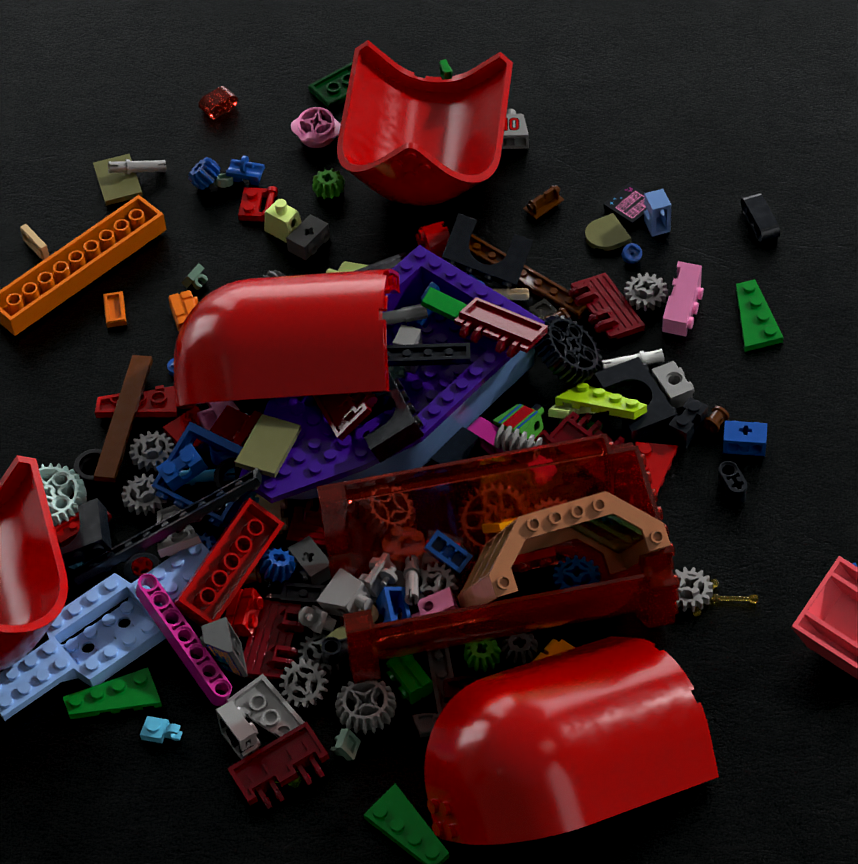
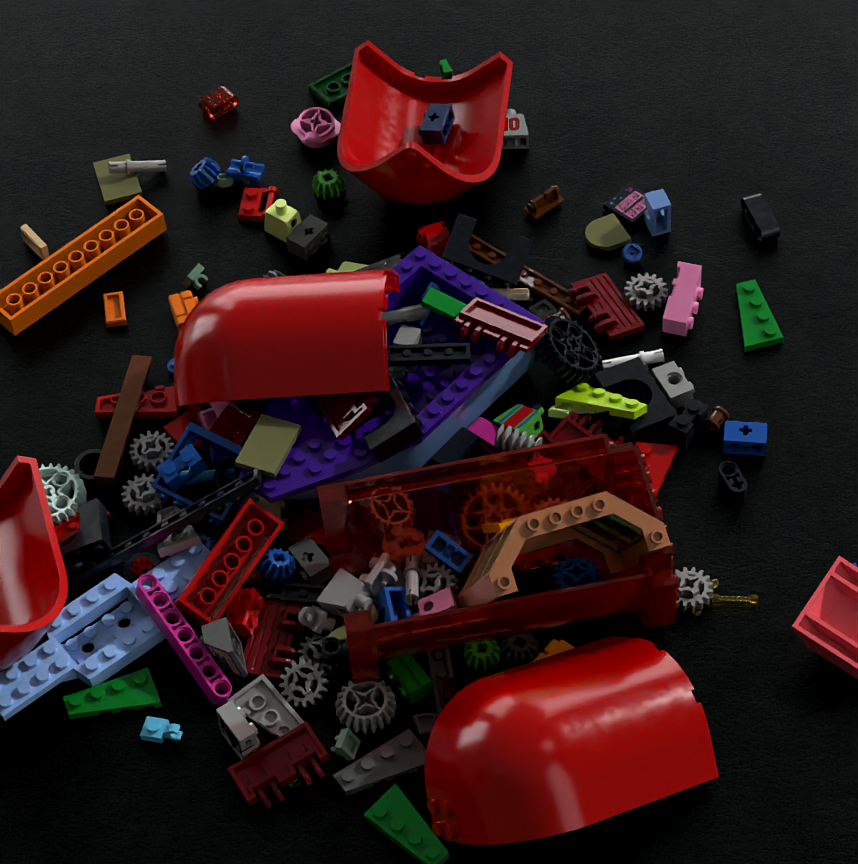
none -> dark grey wing [333,729,426,796]
none -> dark blue brick [418,103,455,145]

